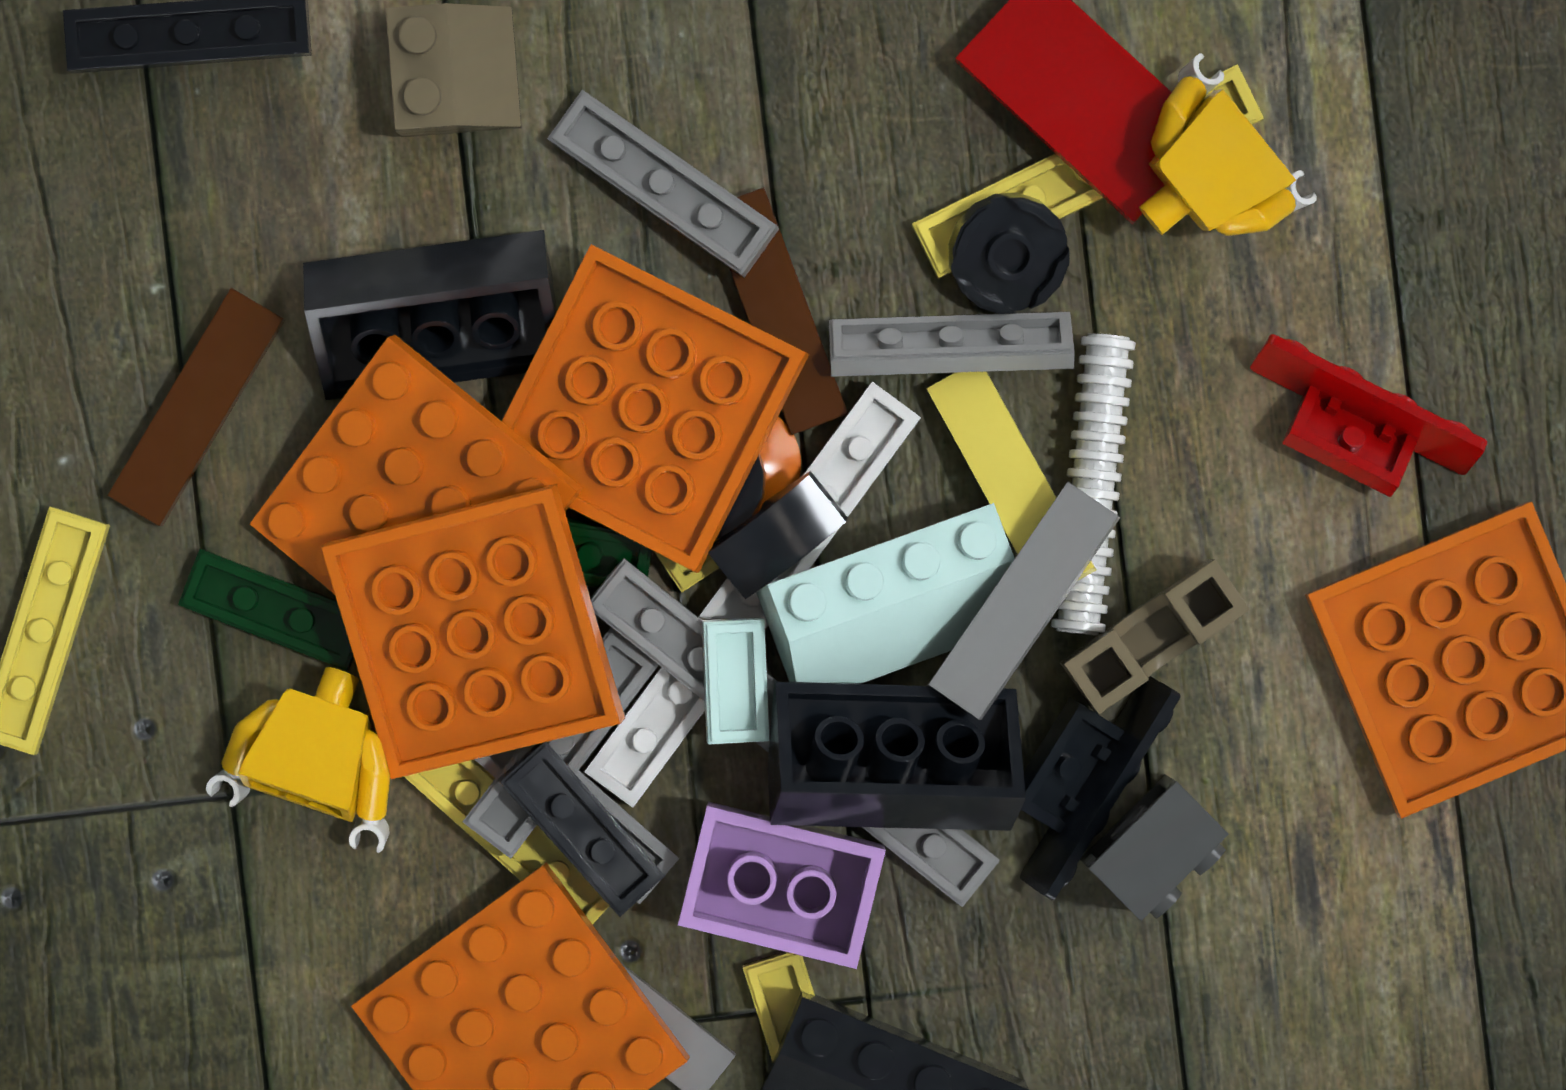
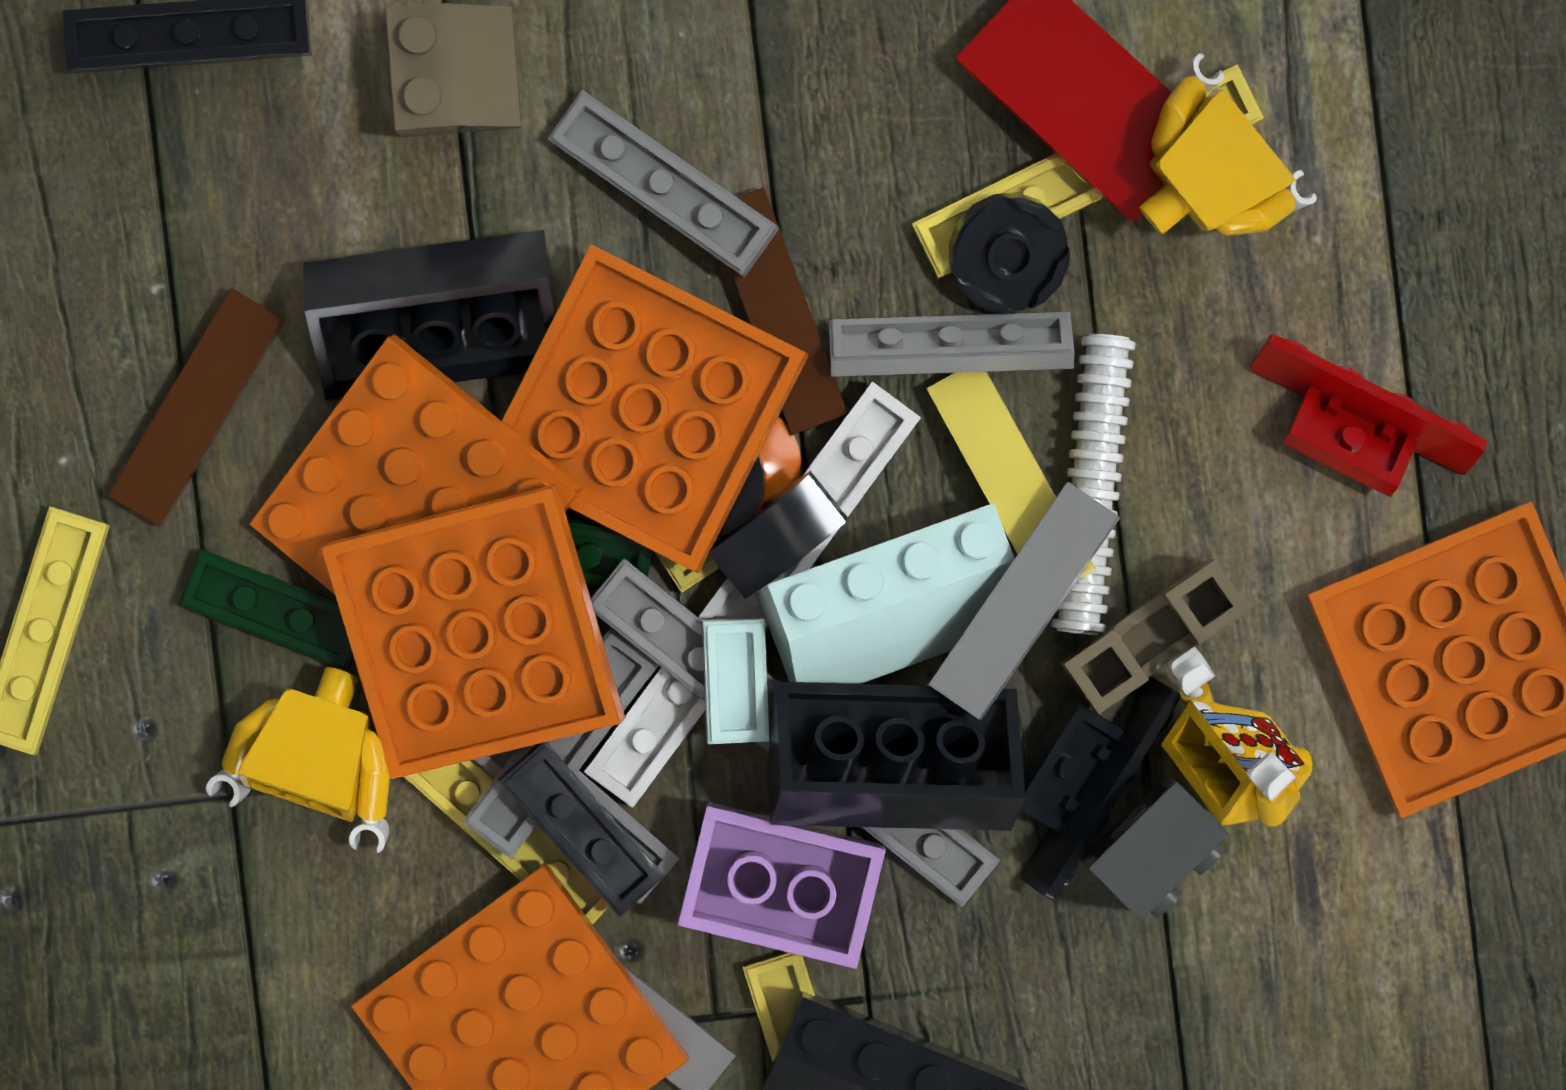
none -> yellow torso [1161,647,1313,827]

